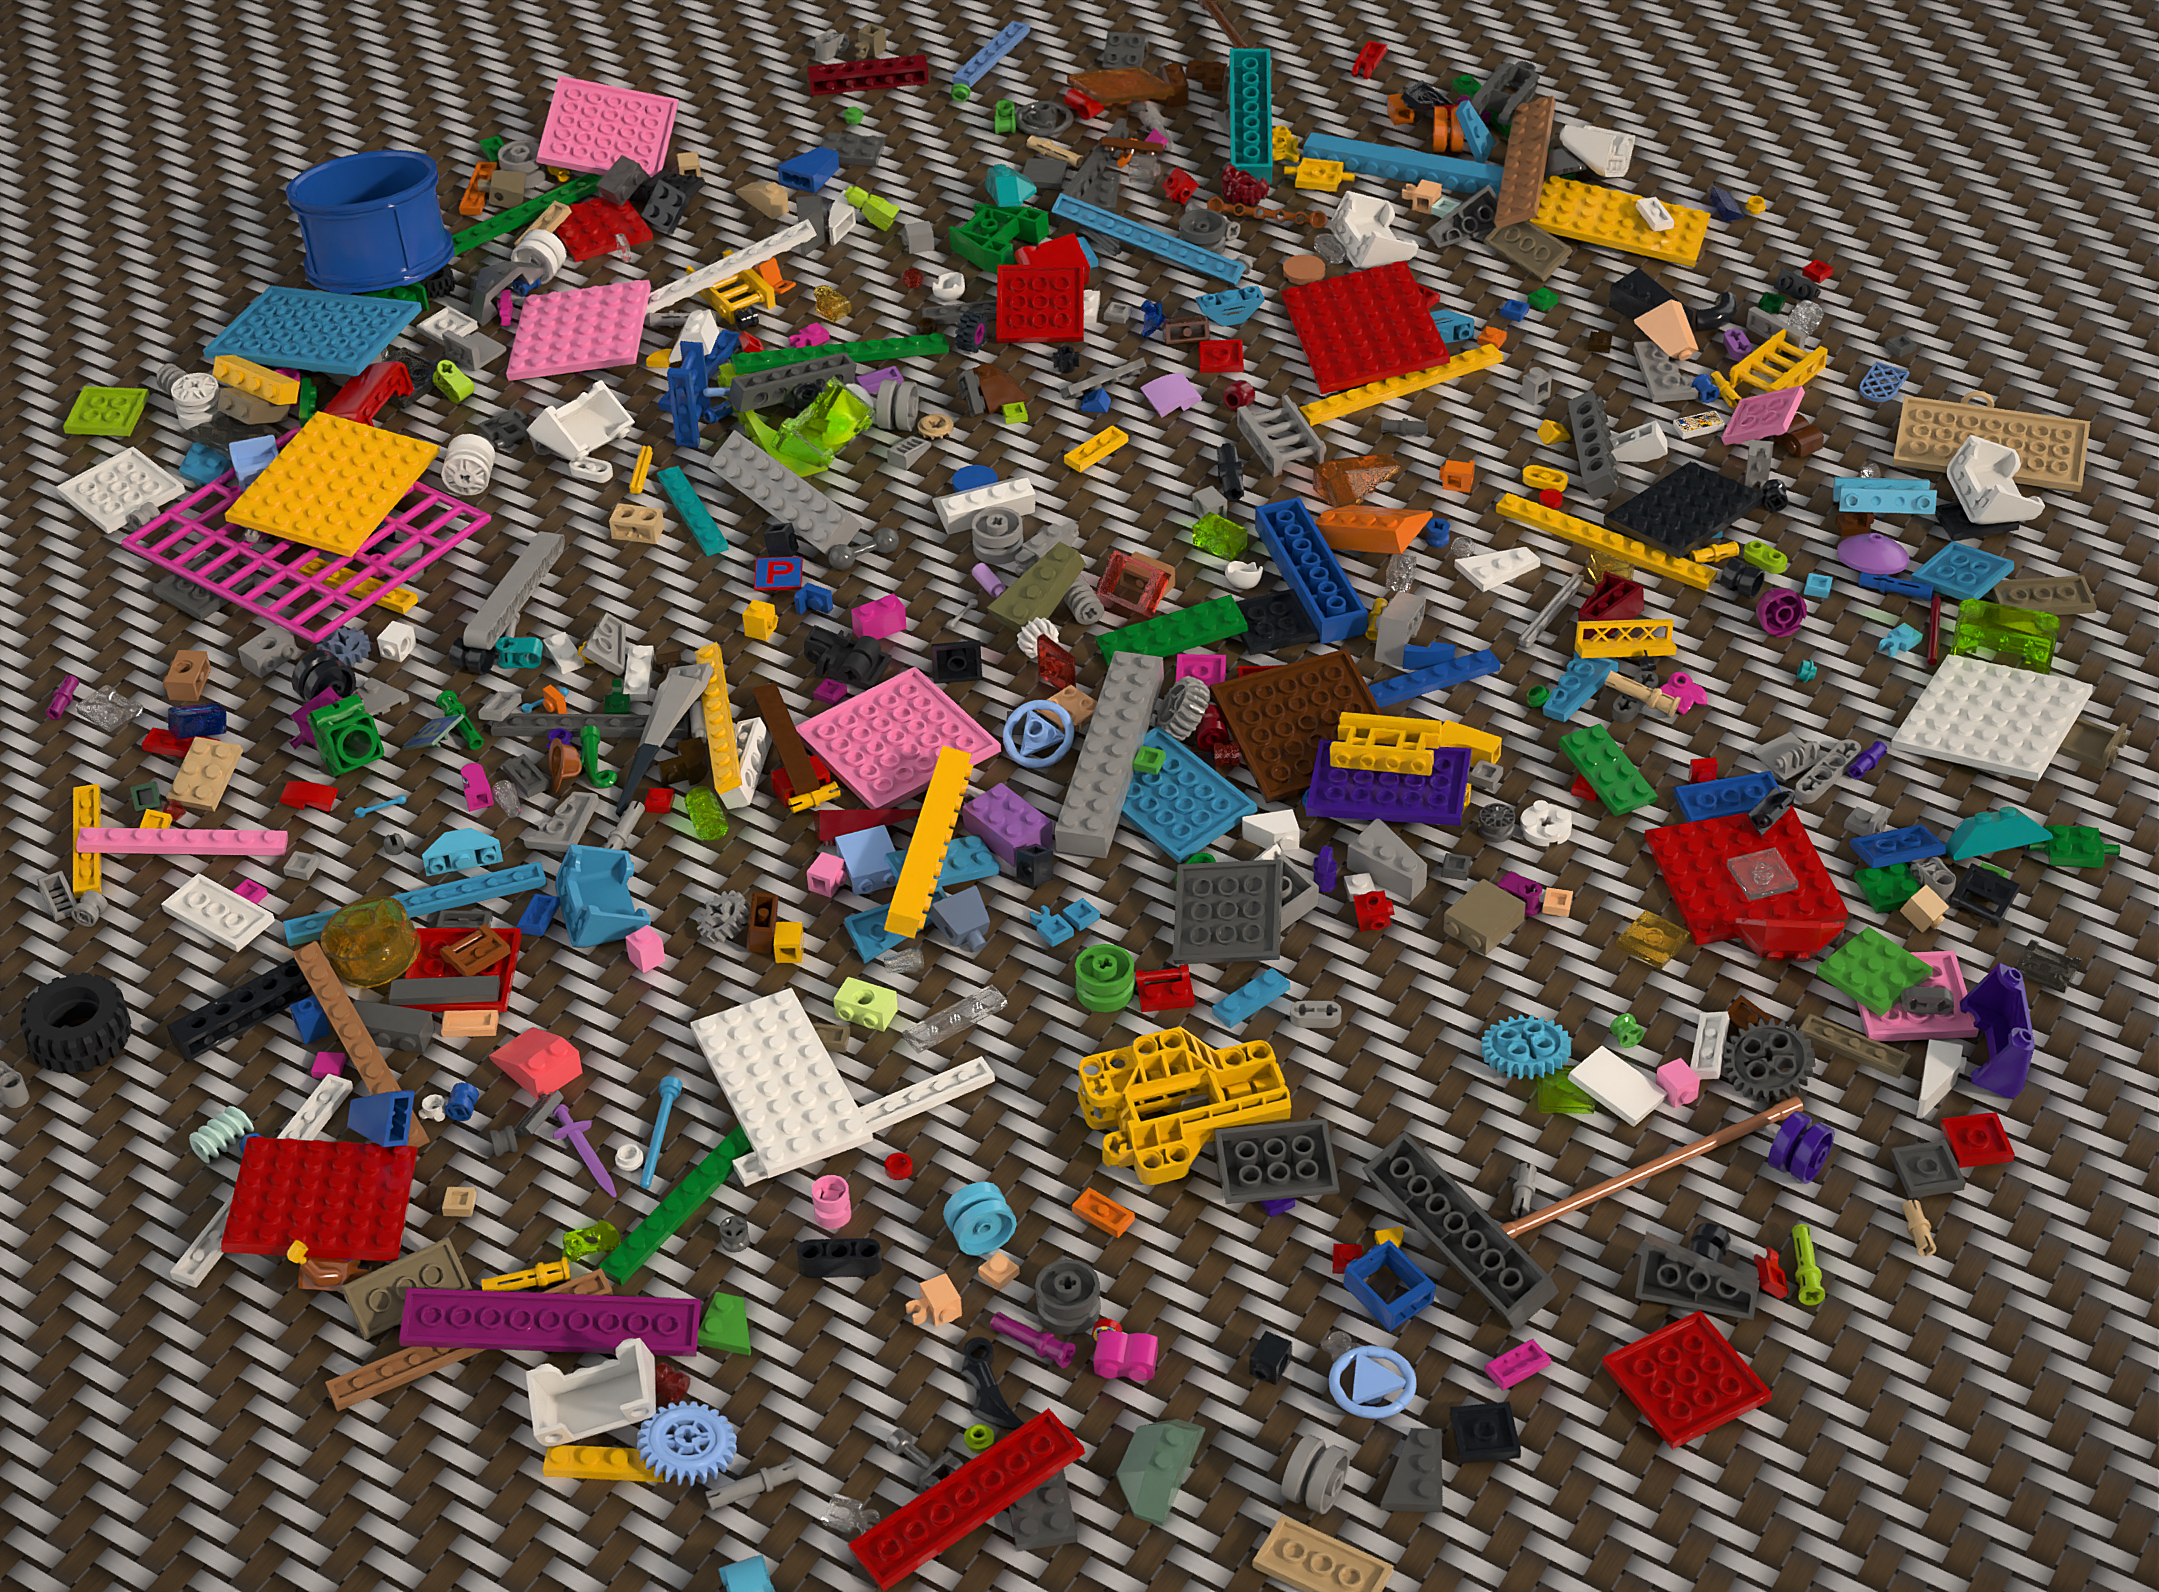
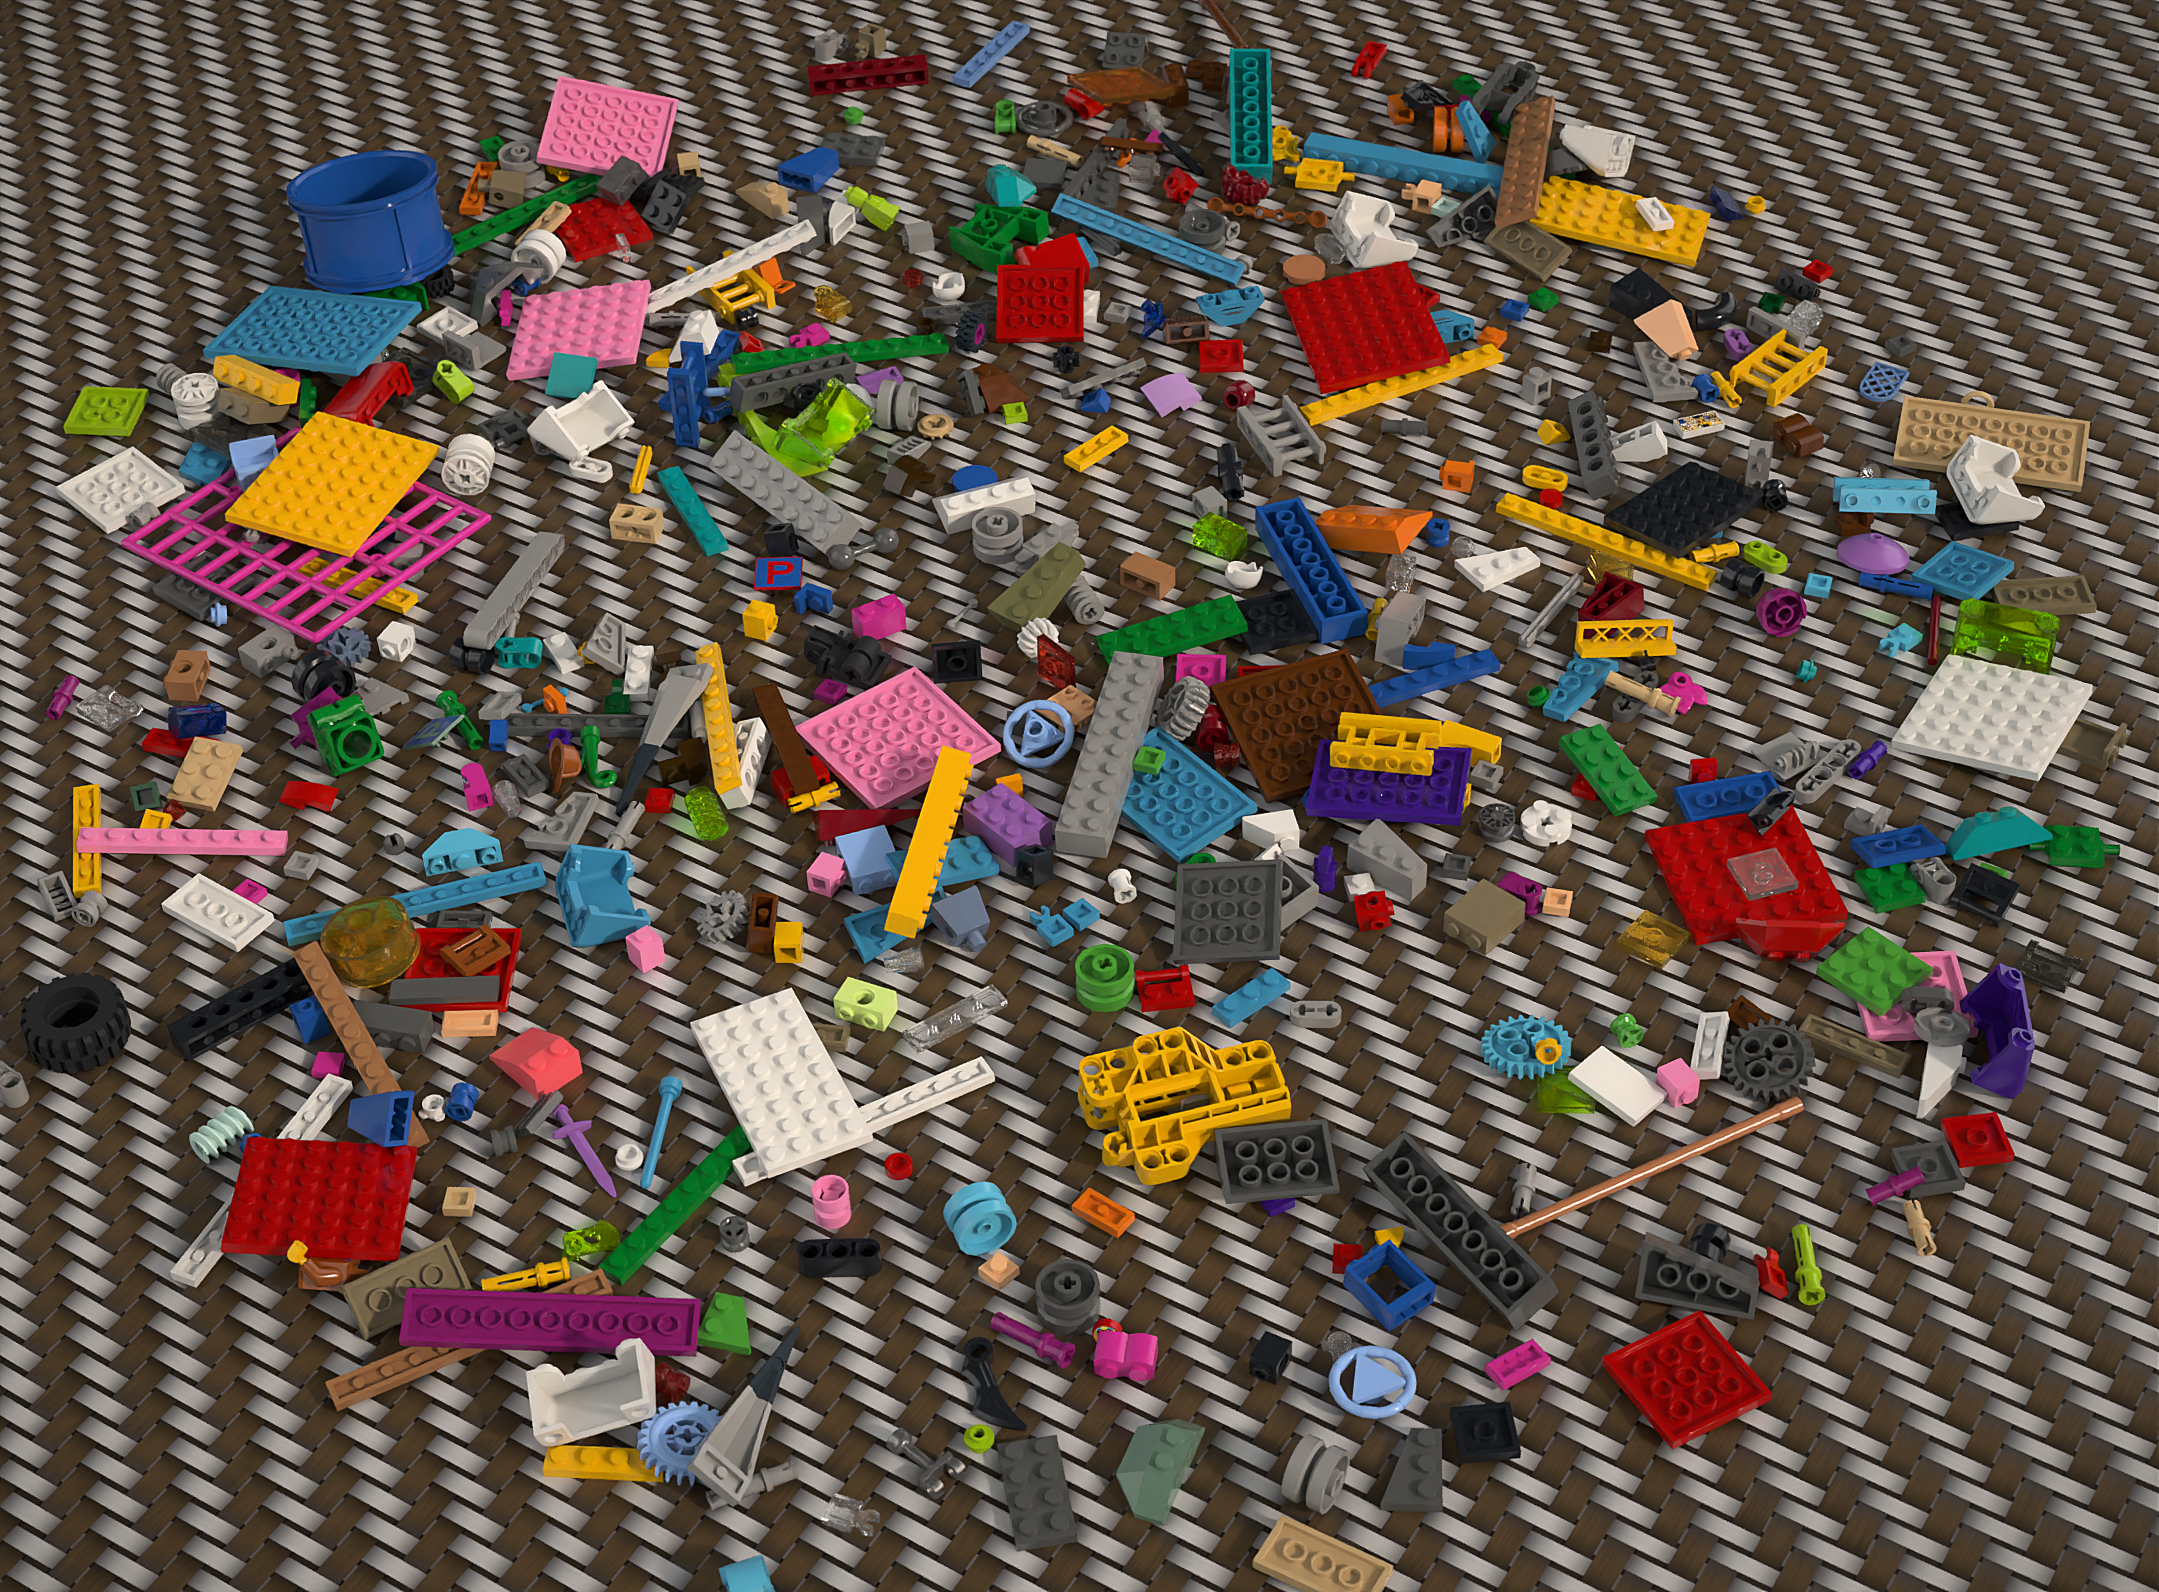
dark azure hinge [355,795,406,818] -> none
blue plate [516,894,560,936] -> none
red plate [847,1408,1085,1592] -> none
light nougat brick [906,1273,962,1327] -> none
bright green plate [951,83,971,102] -> none
lavender cylinder [972,563,1006,598] -> none
clear red window [1096,550,1171,618] -> none
clear orange wedge [1313,454,1401,508] -> none
bright pink plate [1721,385,1805,445] -> none
dark purple wheel [1768,1111,1835,1184] -> none
tan brick [1900,884,1949,933] -> none
none -> light blue plate [210,603,227,627]
none -> blue piece [489,720,509,751]
none -> teal tile [545,352,598,400]
none -> light grey plate [687,1326,800,1507]
none -> dark brown brick [882,455,936,497]
none -> light orange tile [996,773,1023,798]
none -> white bush [1108,869,1137,904]
none -> black tile [1157,131,1205,176]
none -> yellow plate [1535,1038,1562,1065]
none -> magenta pin [1865,1165,1926,1206]
none -> light grey tile [1913,1007,1970,1046]

